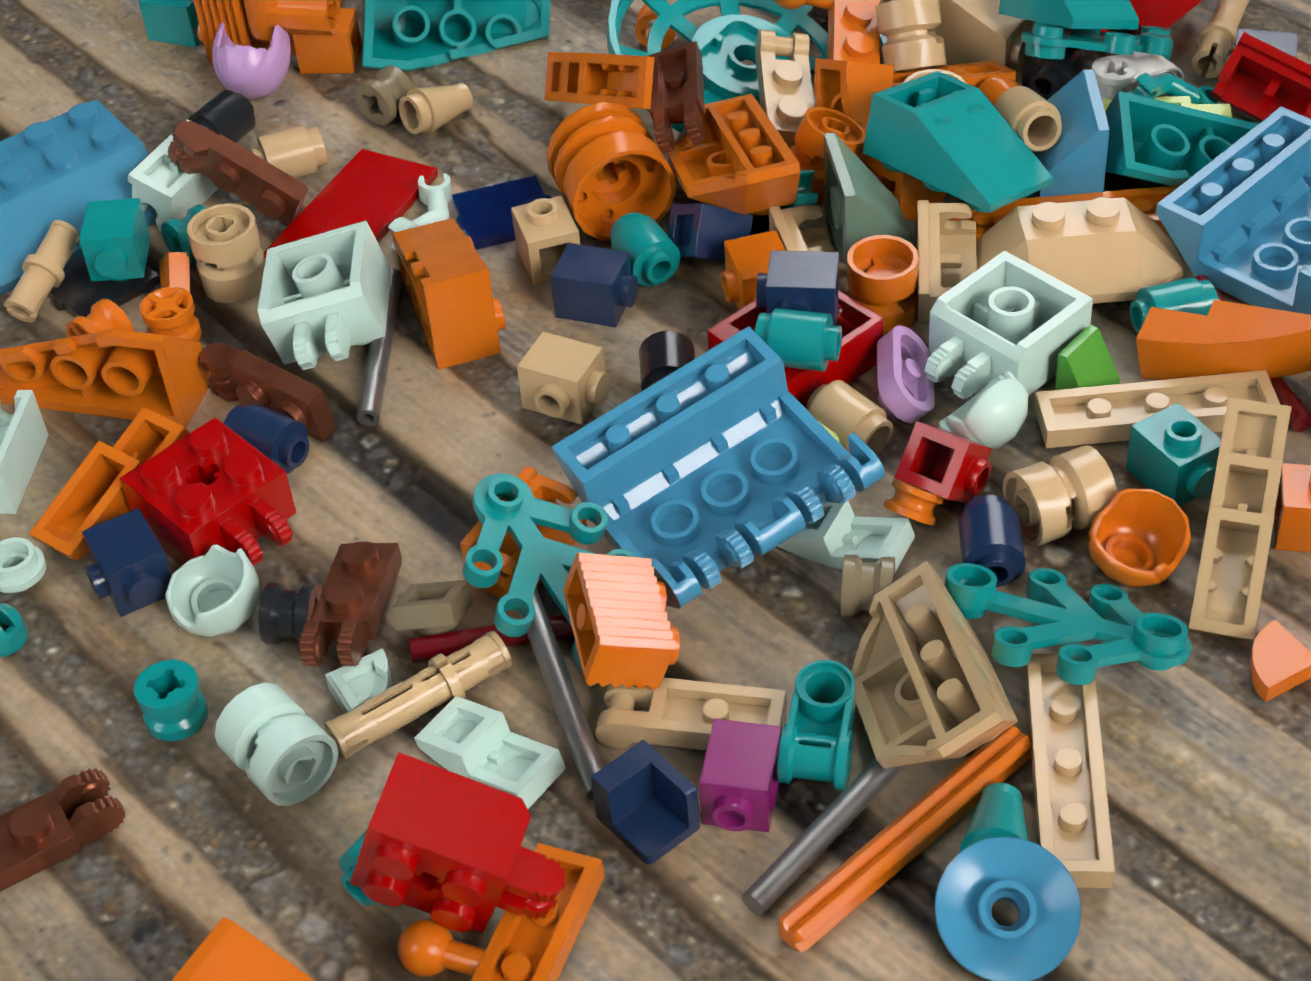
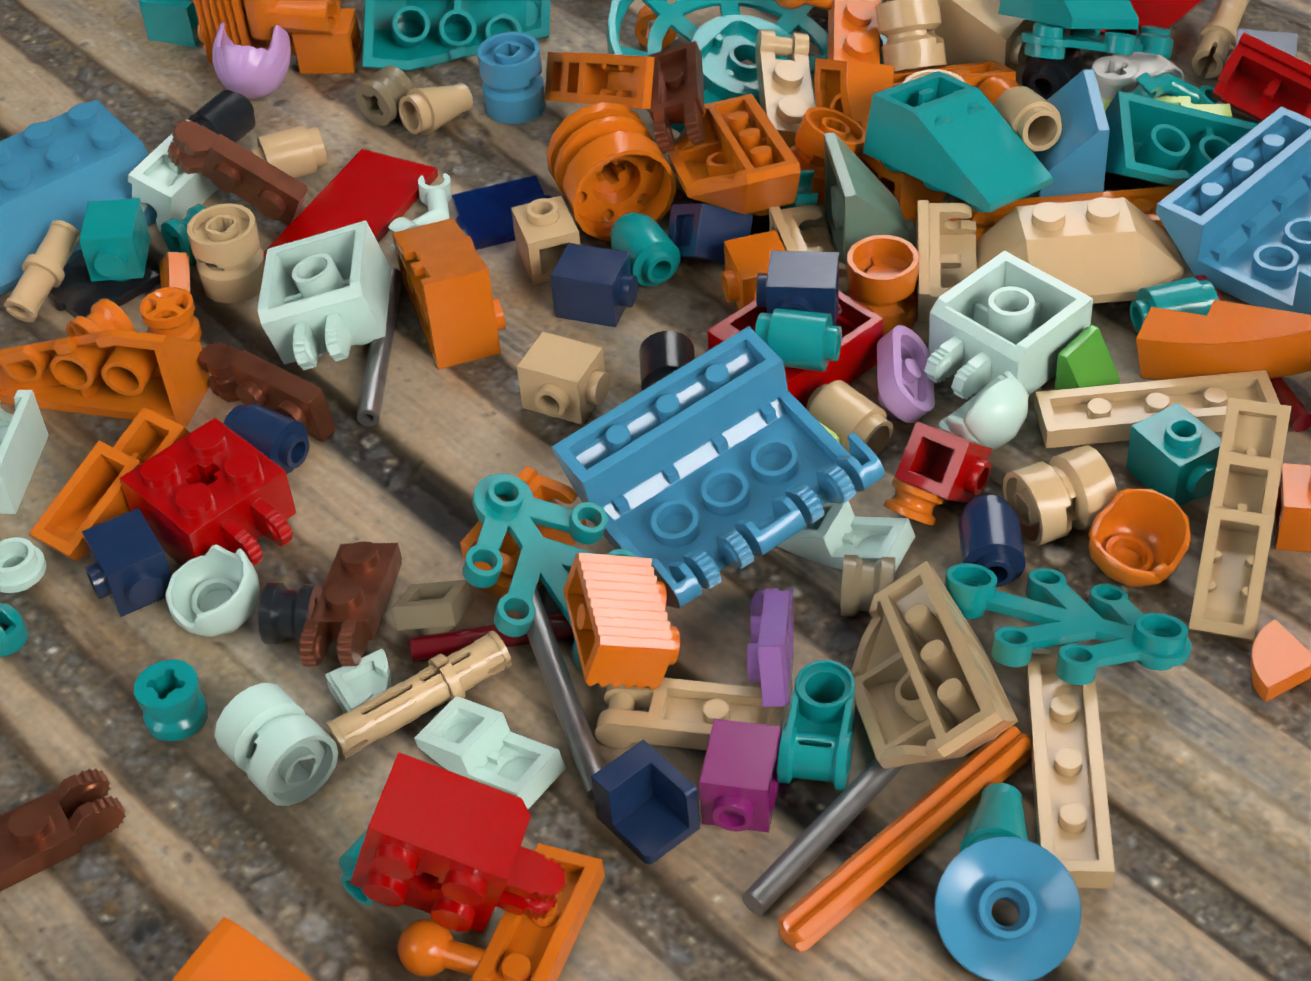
none -> dark azure wheel [477,32,546,124]
none -> medium lavender hinge [747,588,795,707]

